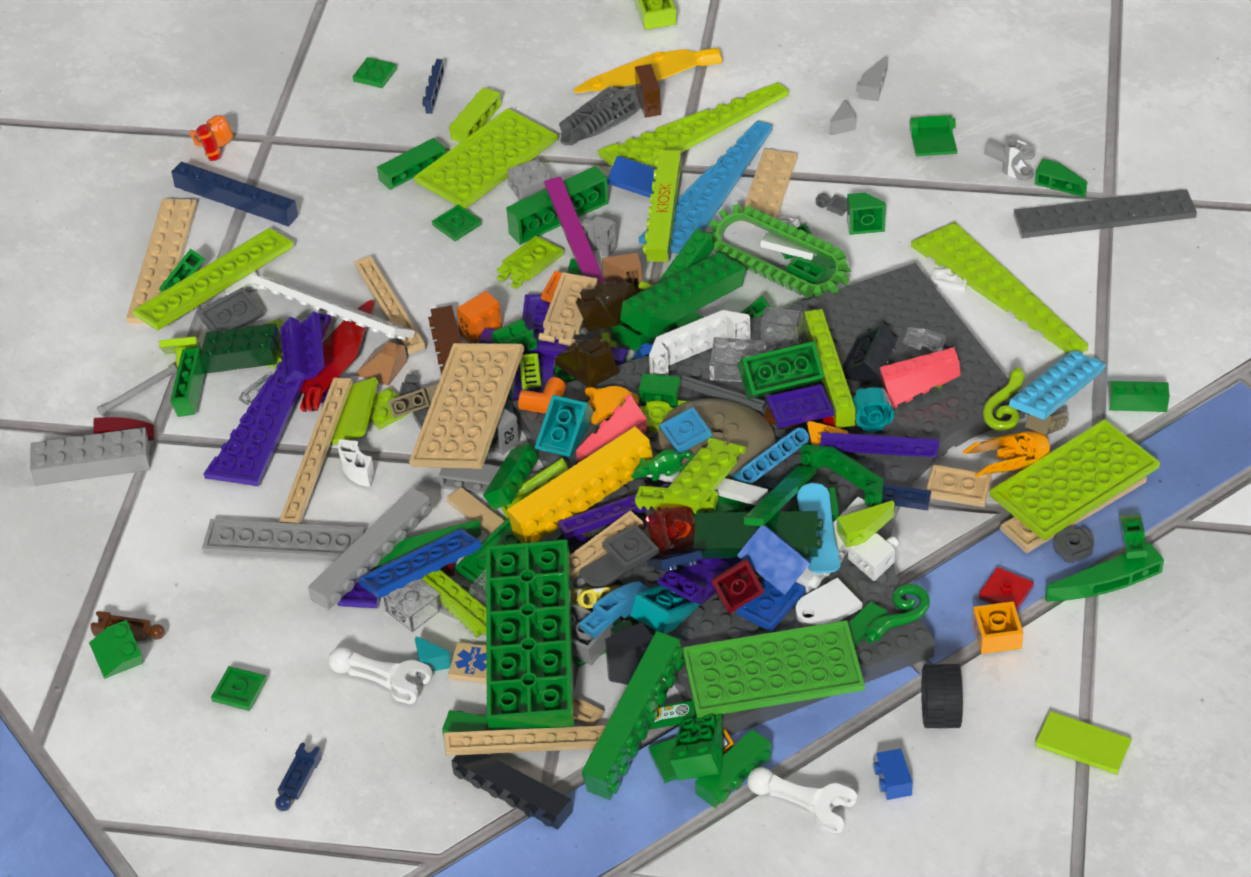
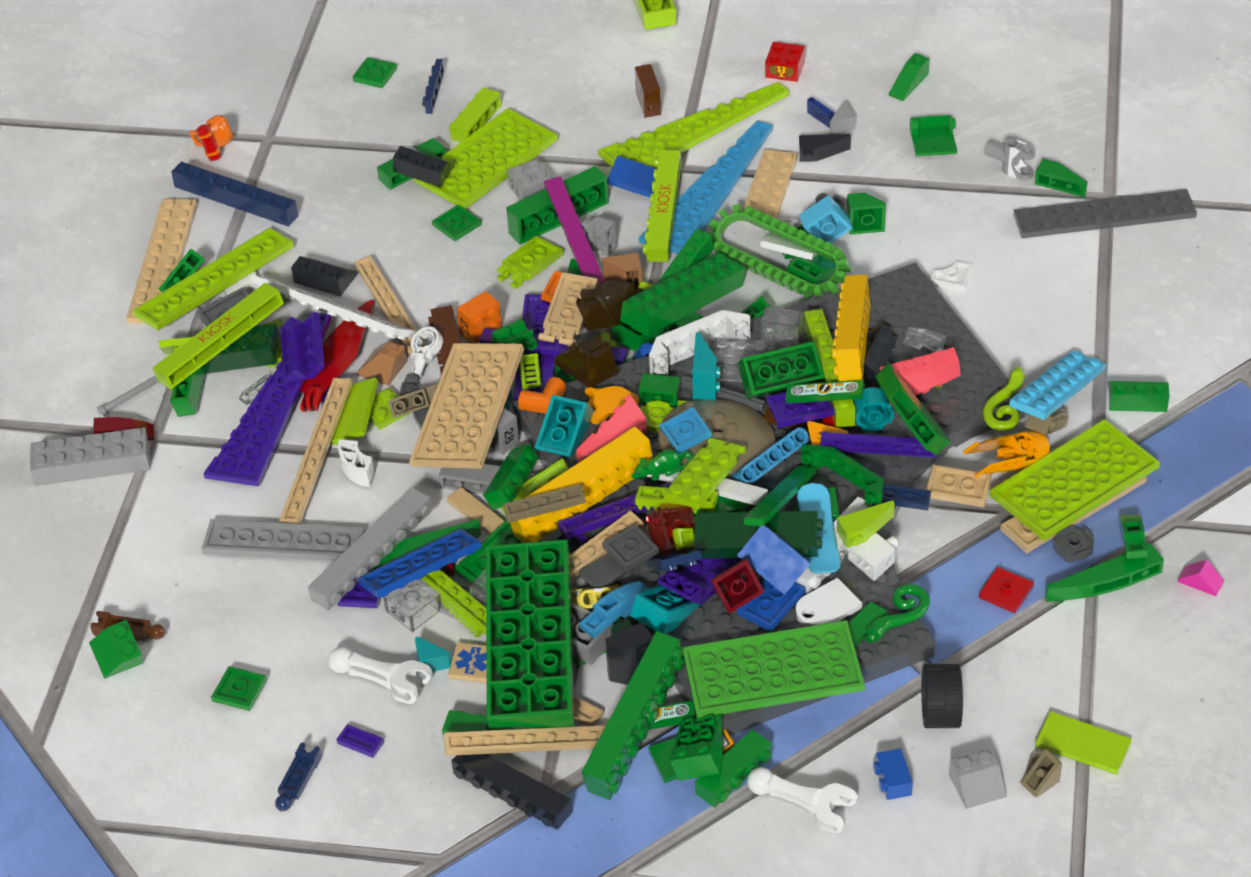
dark grey connector [559,86,639,146] -> none
yellow wing [574,48,722,93] -> none
light grey slope [856,57,888,101] -> none
lime wing [911,222,1088,354] -> none
light orange brick [972,601,1023,654] -> none
none -> lime brick [152,282,284,390]
none -> black slope [291,256,358,296]
none -> dark purple tile [336,724,384,758]
none -> black slope [393,146,455,187]
none -> white pin [410,327,443,378]
none -> dark tan tile [503,484,586,523]
none -> lime tile [672,528,694,550]
none -> teal slope [692,332,720,400]
none -> red brick [765,42,805,82]
none -> tile [785,380,865,403]
none -> black slope [799,134,851,162]
none -> medium azure brick [799,195,853,243]
none -> clear blue tile [807,97,835,128]
none -> yellow brick [832,274,871,382]
none -> green slope [875,363,951,455]
none -> green slope [889,53,929,101]
none -> light grey slope [949,748,1007,809]
none -> dark tan slope [1020,749,1062,797]
none -> dark pink slope [1178,560,1224,596]

